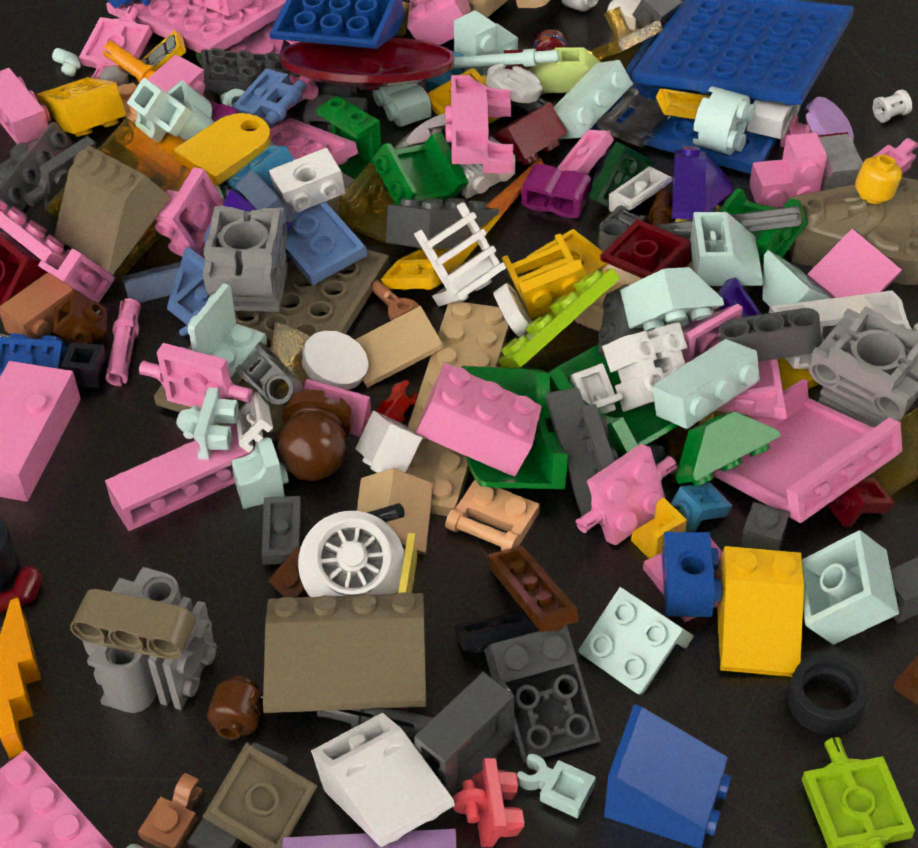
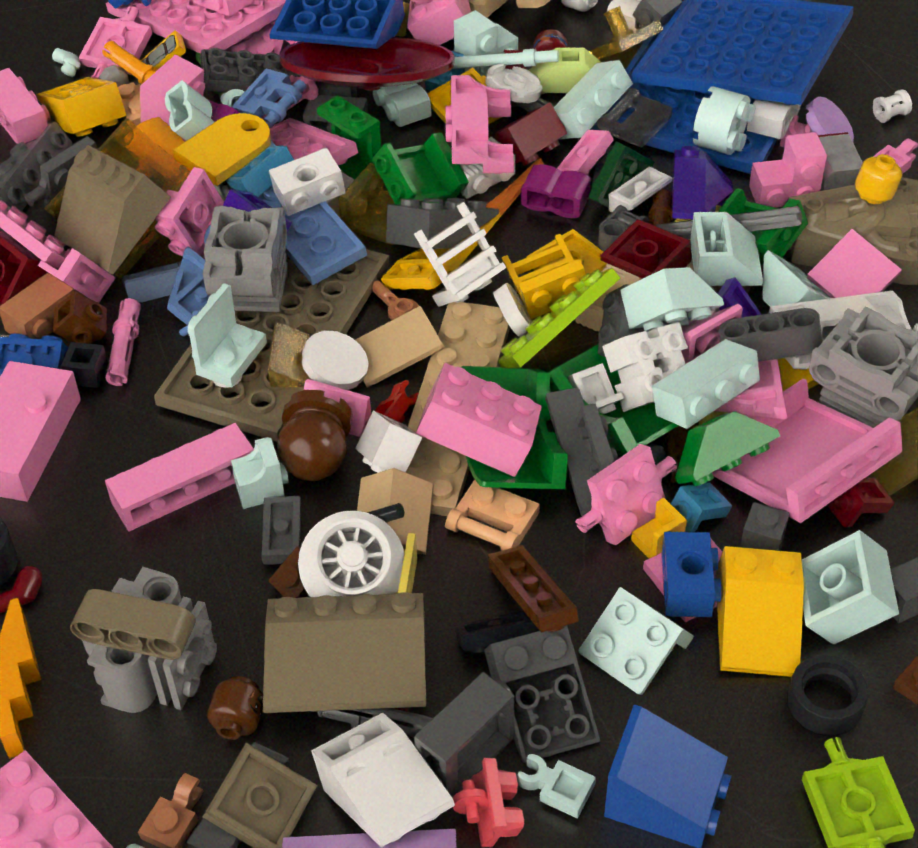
light aqua brick [127,77,193,143] -> none
bright pink plate [139,343,253,408] -> none
light aqua hips [177,387,239,460] -> none
dark grey piece [235,342,303,405] -> none
sand blue slope [236,171,294,223] -> none
white tile [237,391,273,453] -> none
white slope [394,113,446,150] -> none
yellow tile [656,89,710,119] -> none

